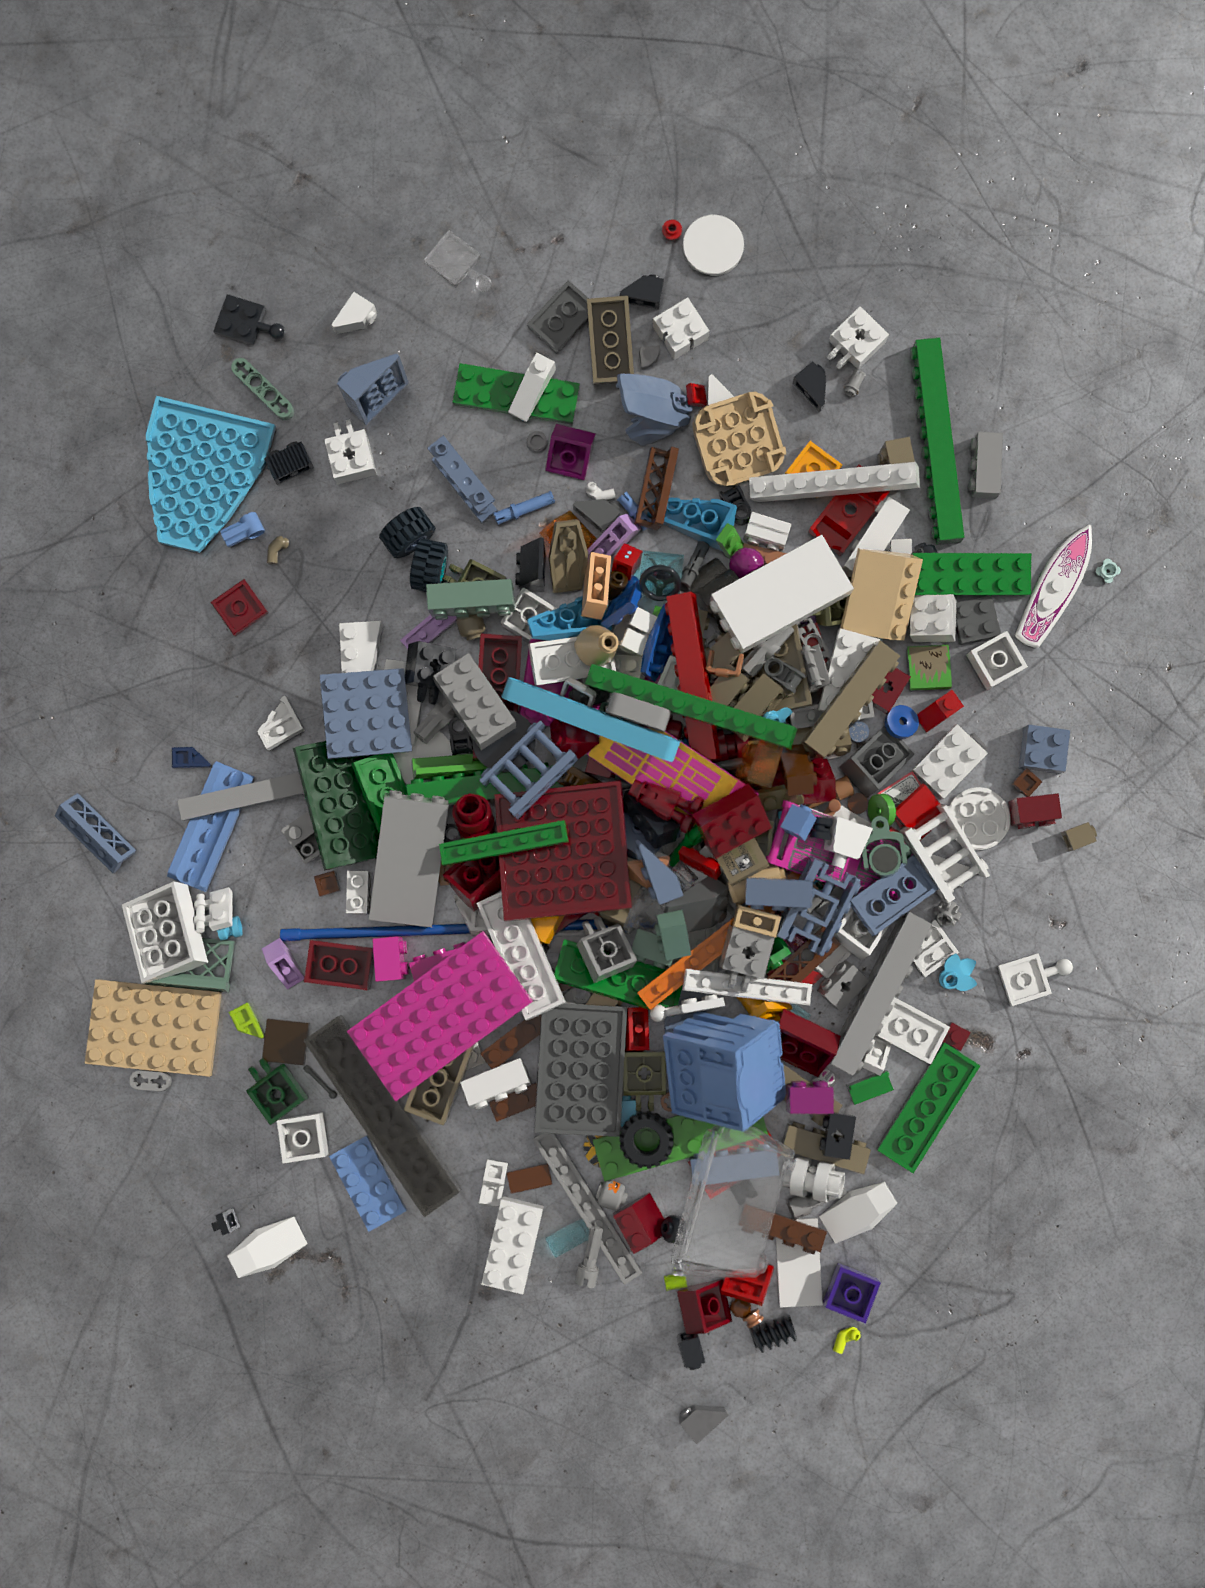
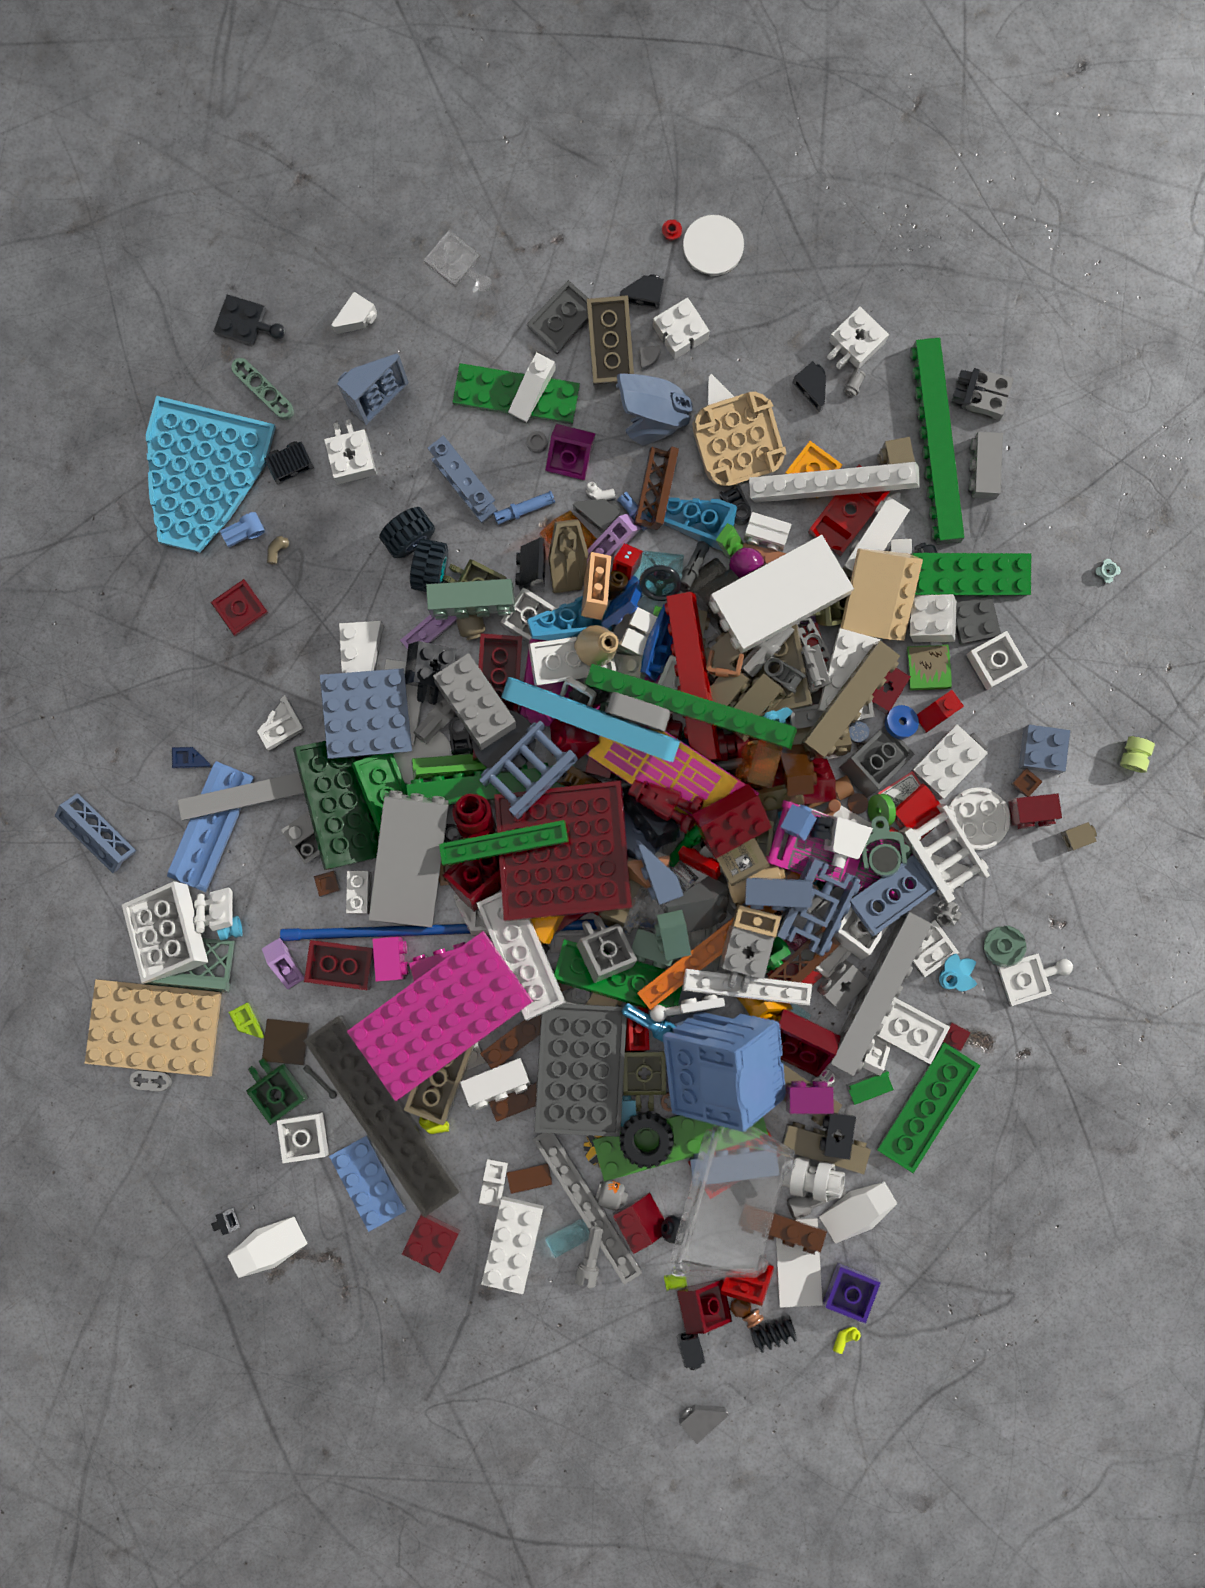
red tile [686,383,707,407] -> none
white piece [1015,525,1092,648] -> none
none -> dark red brick [402,1212,461,1273]
none -> neon yellow arm [419,1117,449,1134]
none -> dark azure piece [622,1003,676,1043]
none -> light grey hips [952,368,1014,421]
none -> sand green tile [984,926,1027,967]
none -> yellowish green wheel [1120,736,1155,773]

